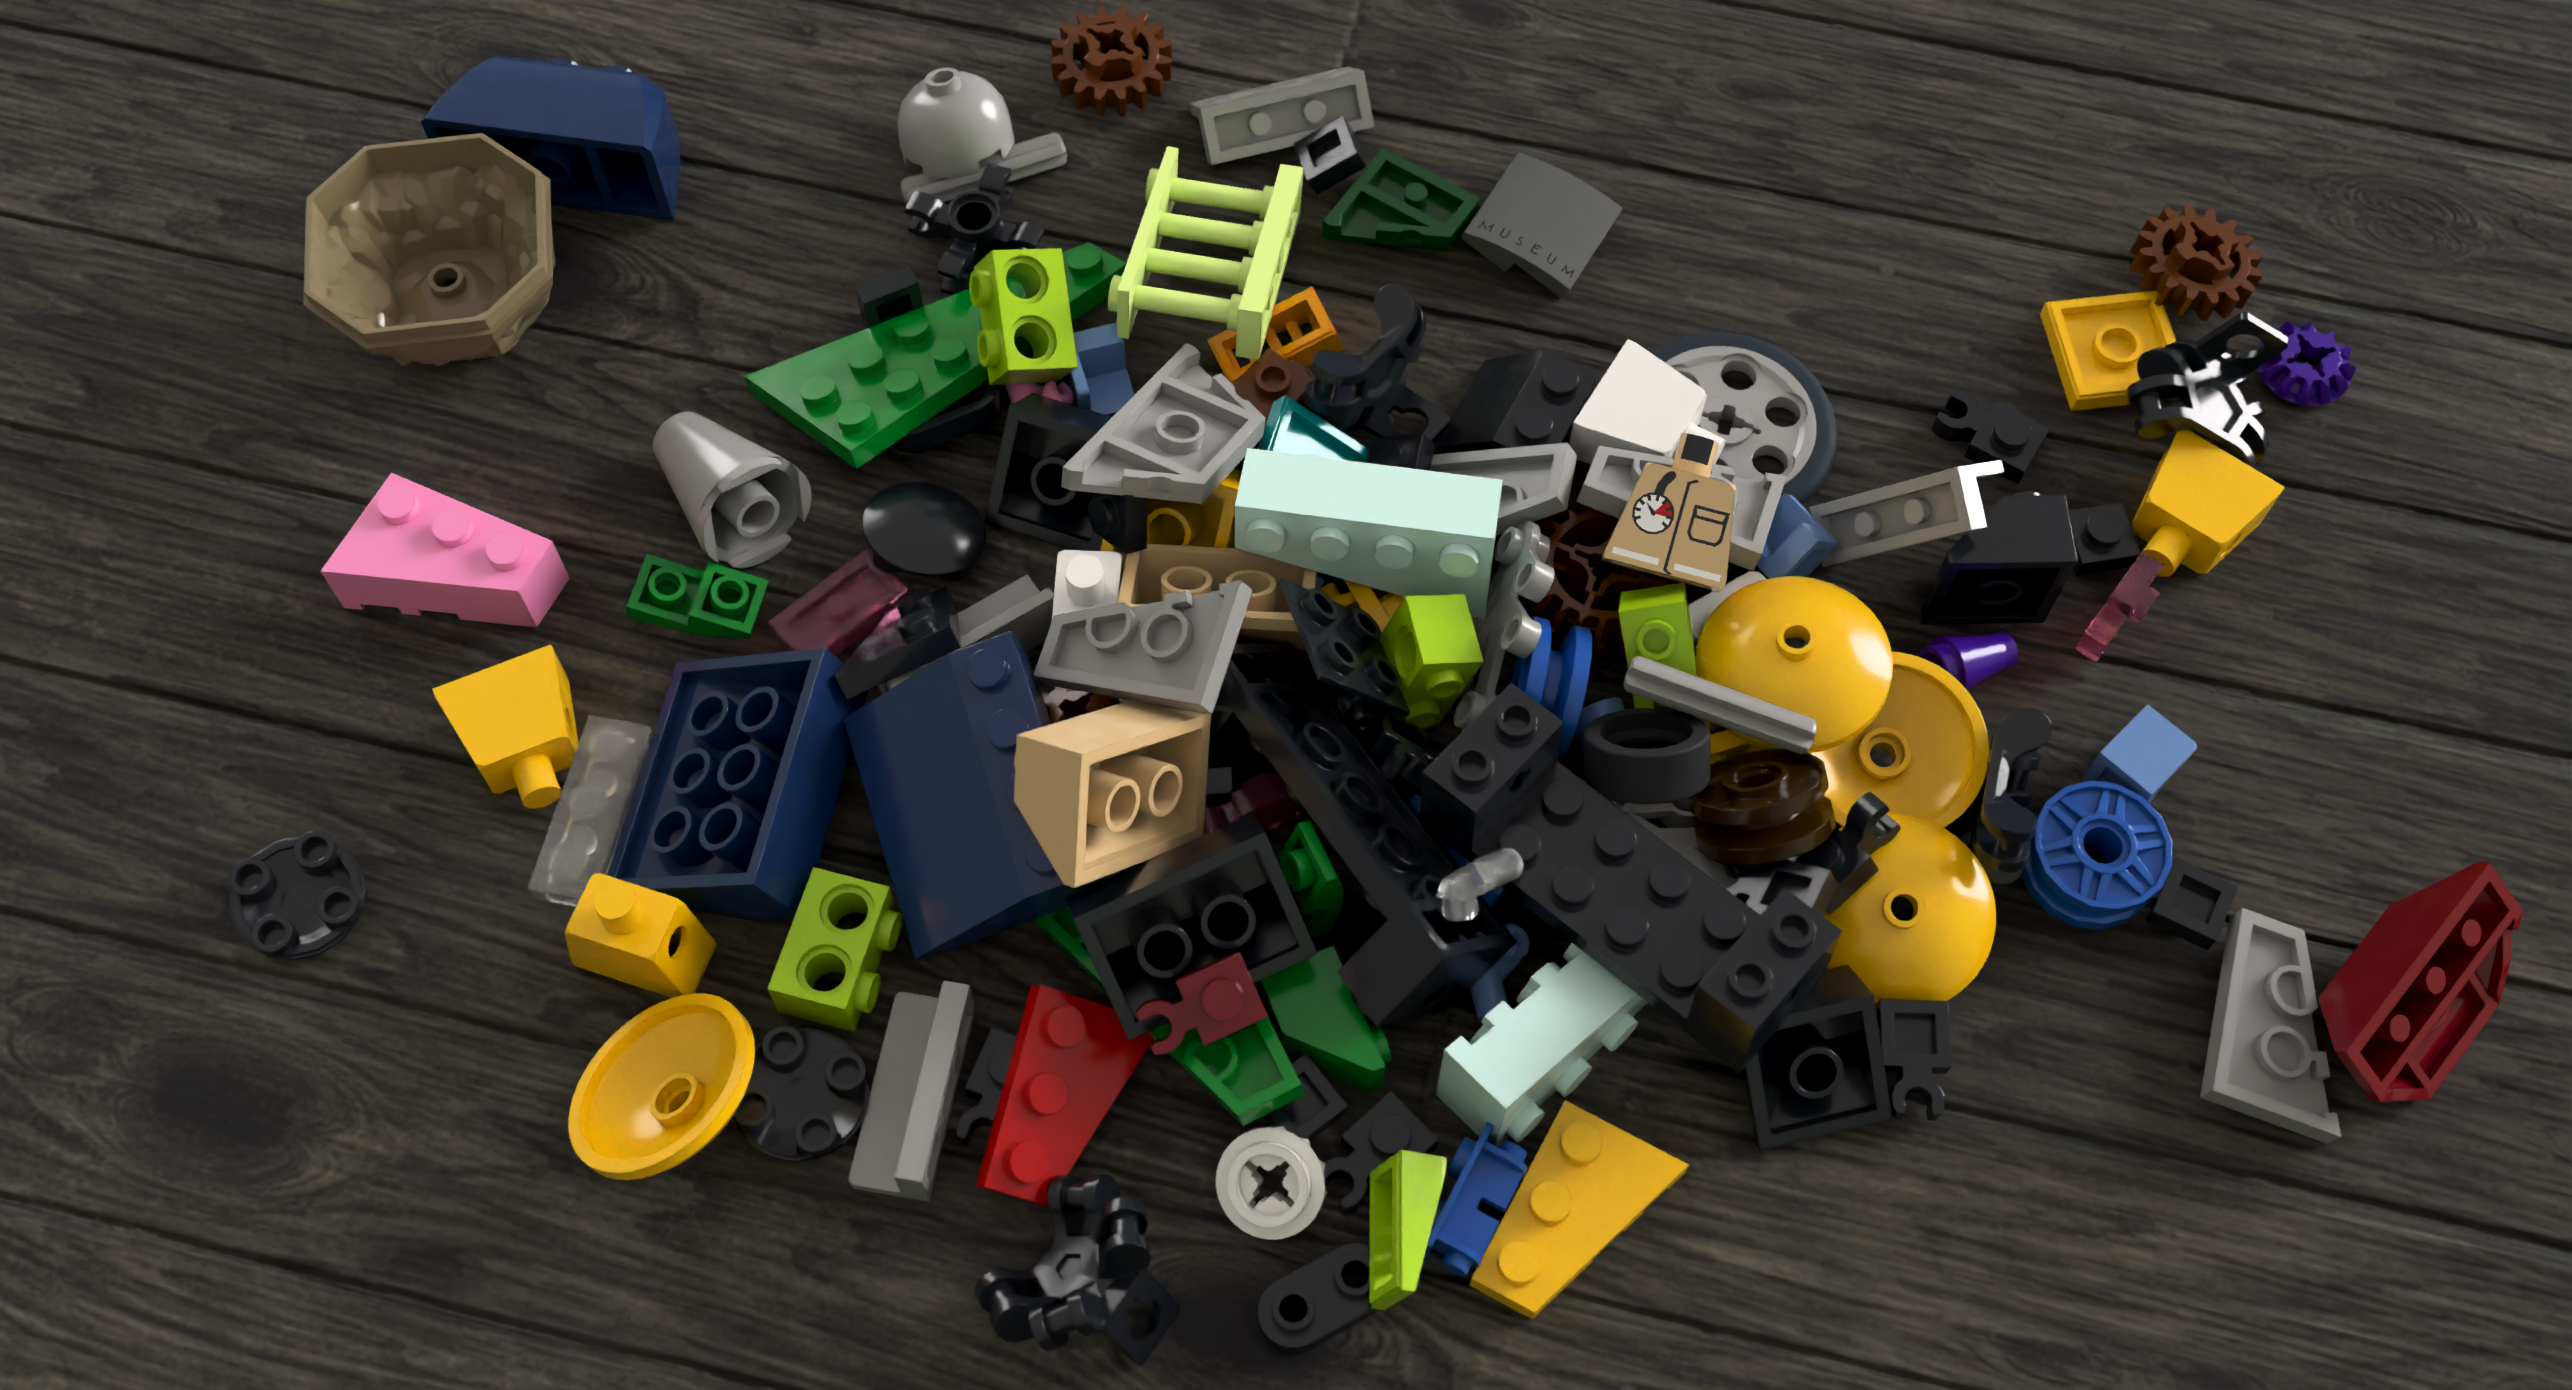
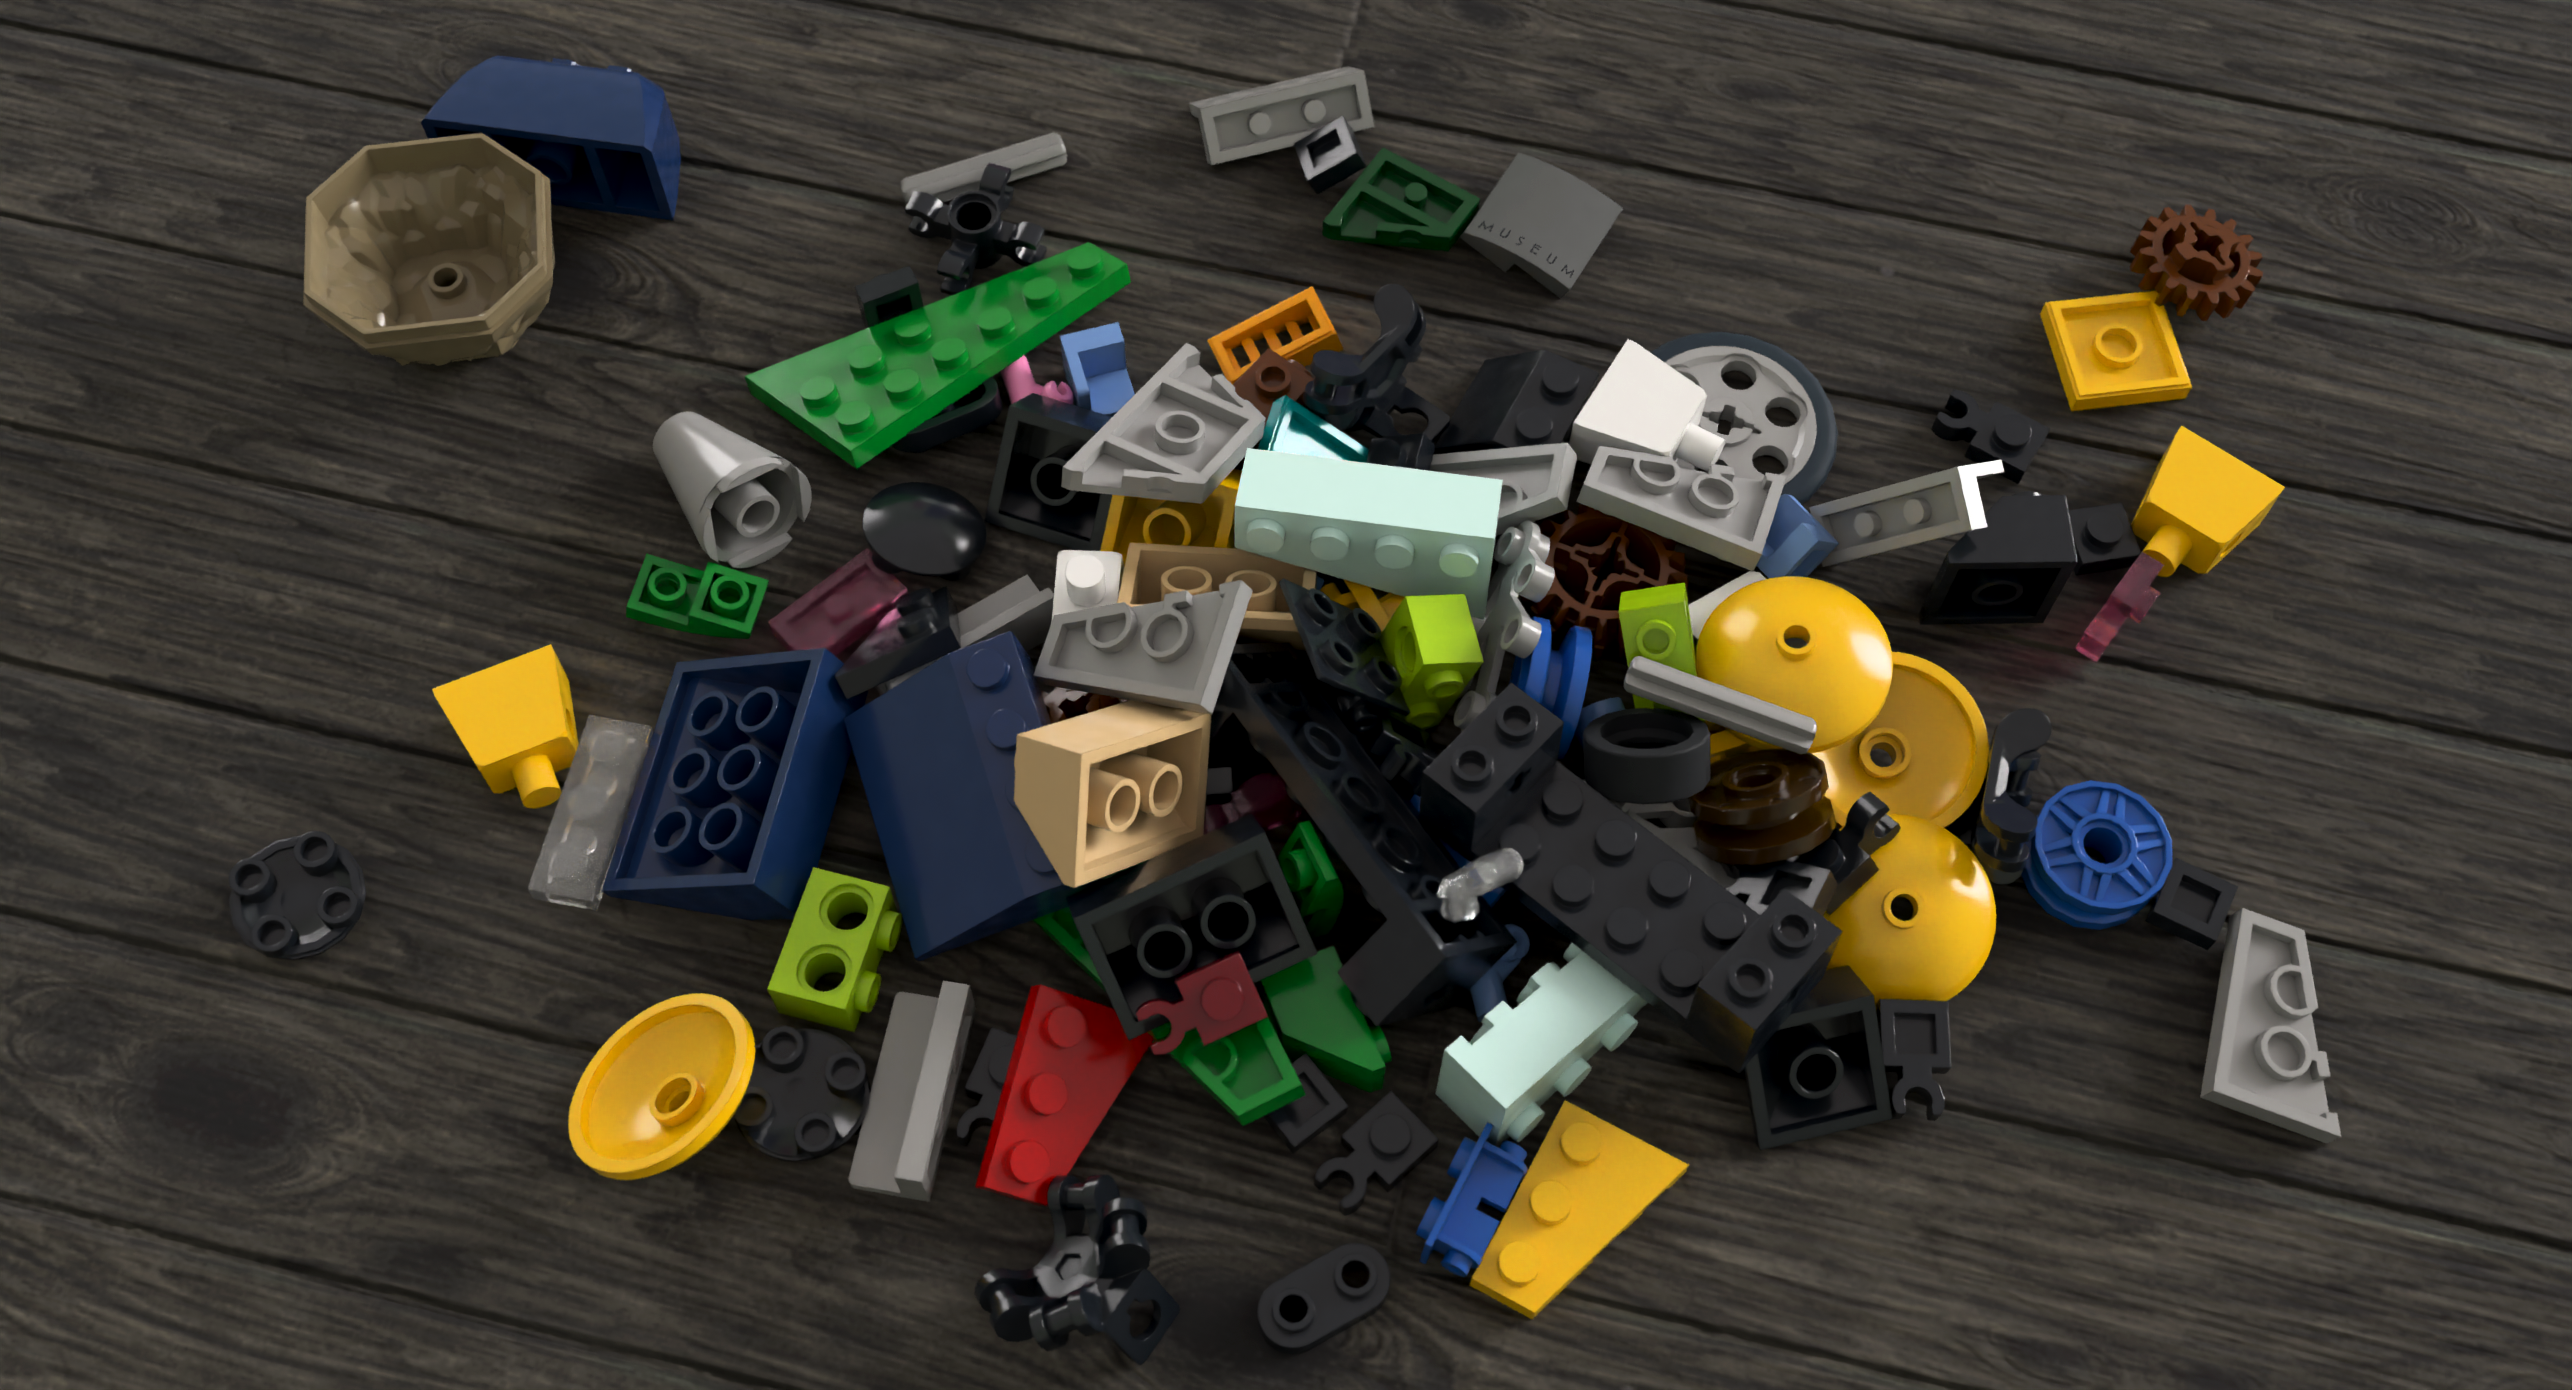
bright pink wedge [320,473,570,628] -> none
yellow torso [565,873,717,998] -> none
light grey cylinder [897,68,1015,178] -> none
lime brick [969,248,1078,385] -> none
reddish brown gear [1051,5,1172,117] -> none
black plate [1088,493,1148,555] -> none
yellowish green fence [1108,147,1304,360] -> none
white gear [1216,1126,1328,1240] -> none
lime slope [1369,1150,1447,1310] -> none
tan torso [1601,433,1736,592] -> none
dark purple cone [1918,631,2018,691] -> none
medium blue panel [2082,704,2197,804] -> none
black piece [2127,312,2289,469] -> none
dark purple gear [2257,321,2357,407] -> none
dark red wedge [2318,862,2523,1102] -> none

